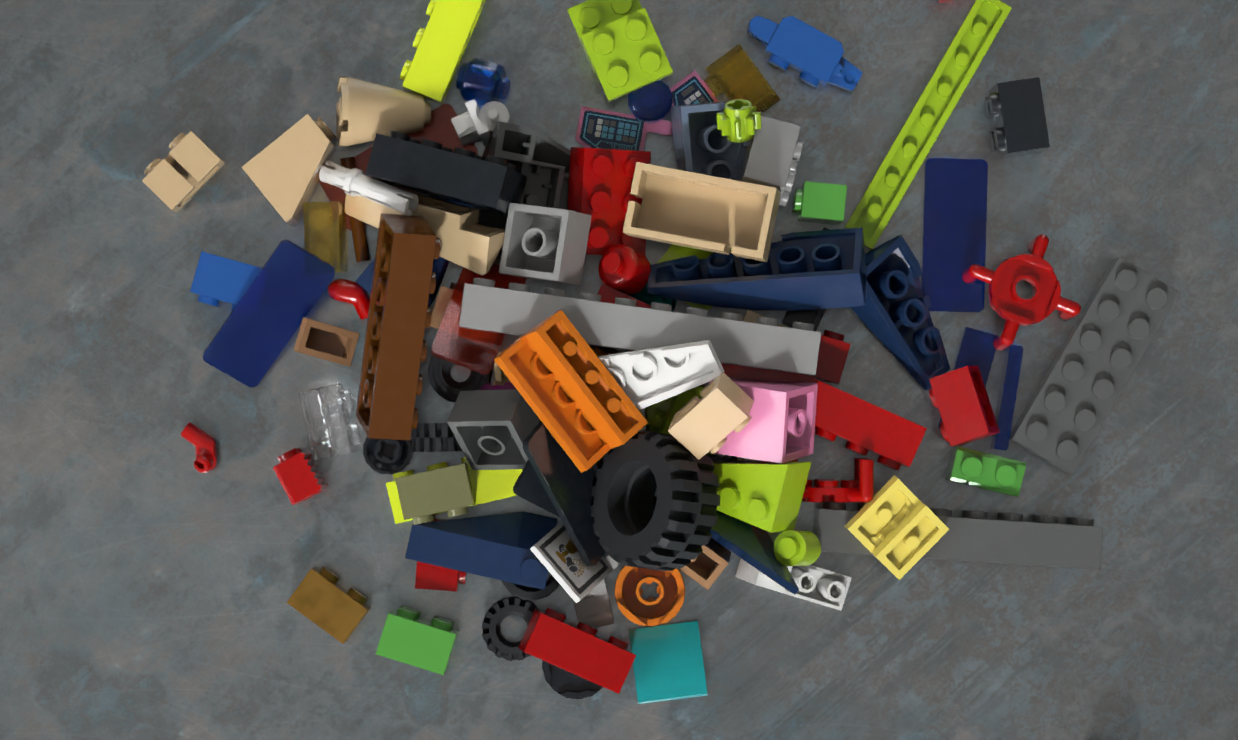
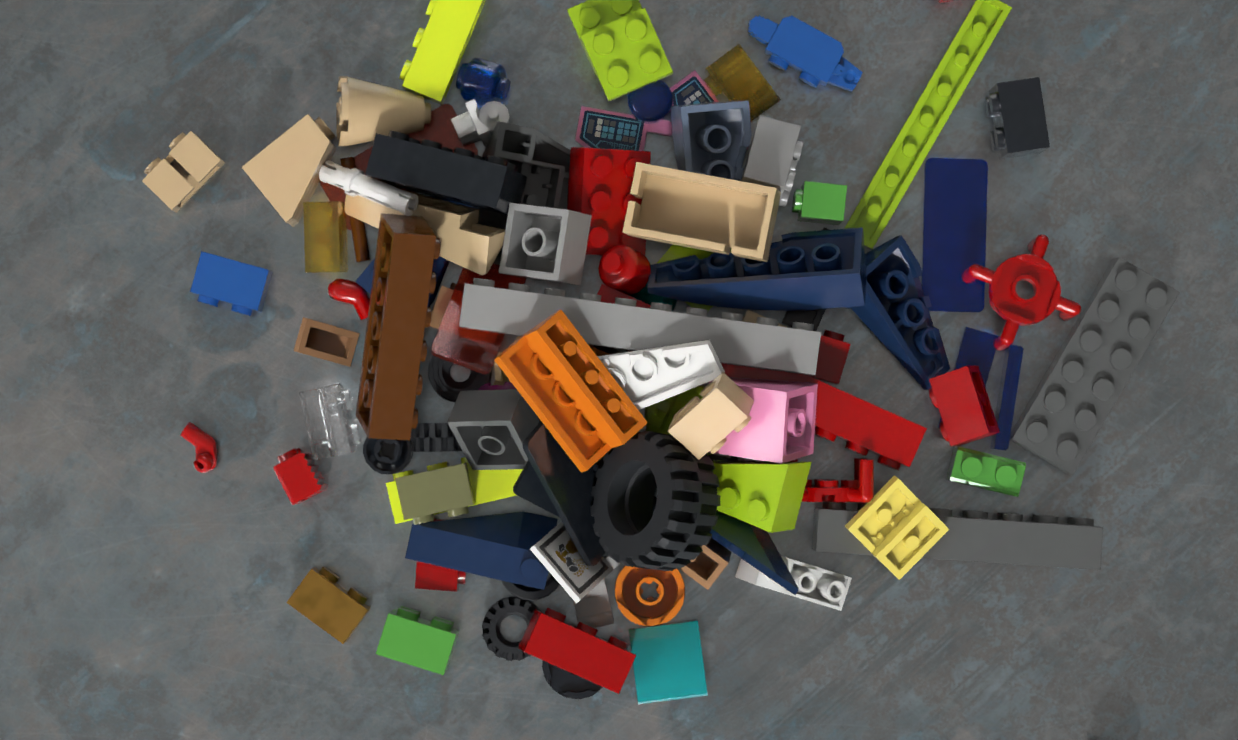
clear blue piece [203,240,335,388] -> none
lime gear [716,99,762,143] -> none
lime brick [774,530,821,566] -> none

